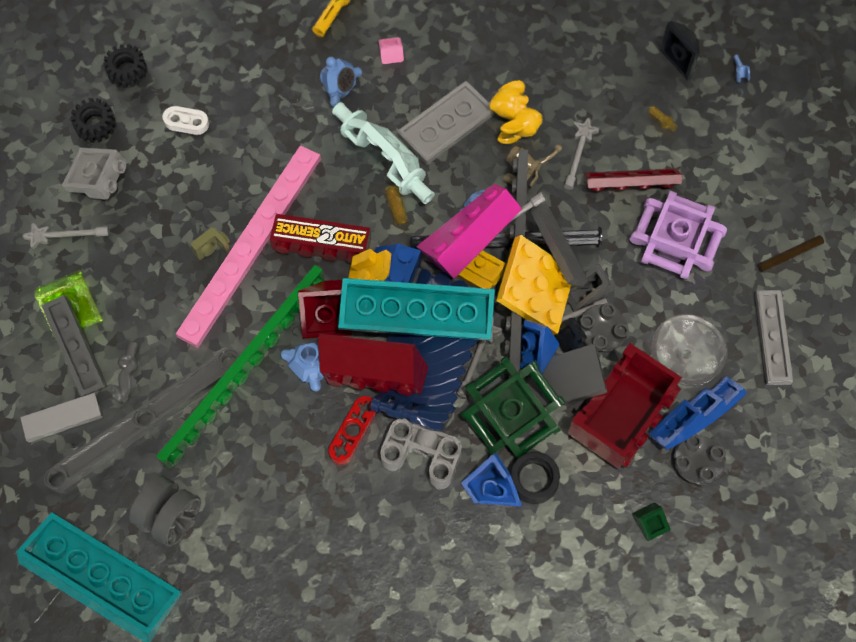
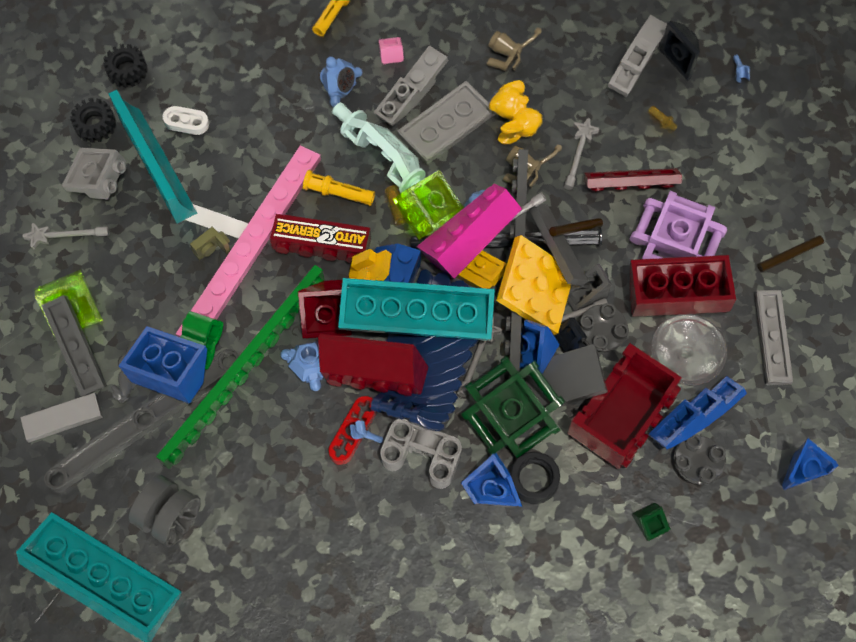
none -> teal arch [108,90,198,223]
none -> blue slope [119,326,207,404]
none -> green brick [180,311,223,370]
none -> white sticker [185,204,249,239]
none -> yellow pin [303,170,375,206]
none -> medium blue hand [350,421,383,443]
none -> light grey slope [374,45,448,126]
none -> clear neon green slope [393,170,464,240]
none -> dark tan piece [487,28,542,71]
none -> dark brown bar [549,218,603,237]
none -> light grey slope [607,15,667,97]
none -> dark red slope [629,255,736,317]
none -> blue slope [782,438,838,490]

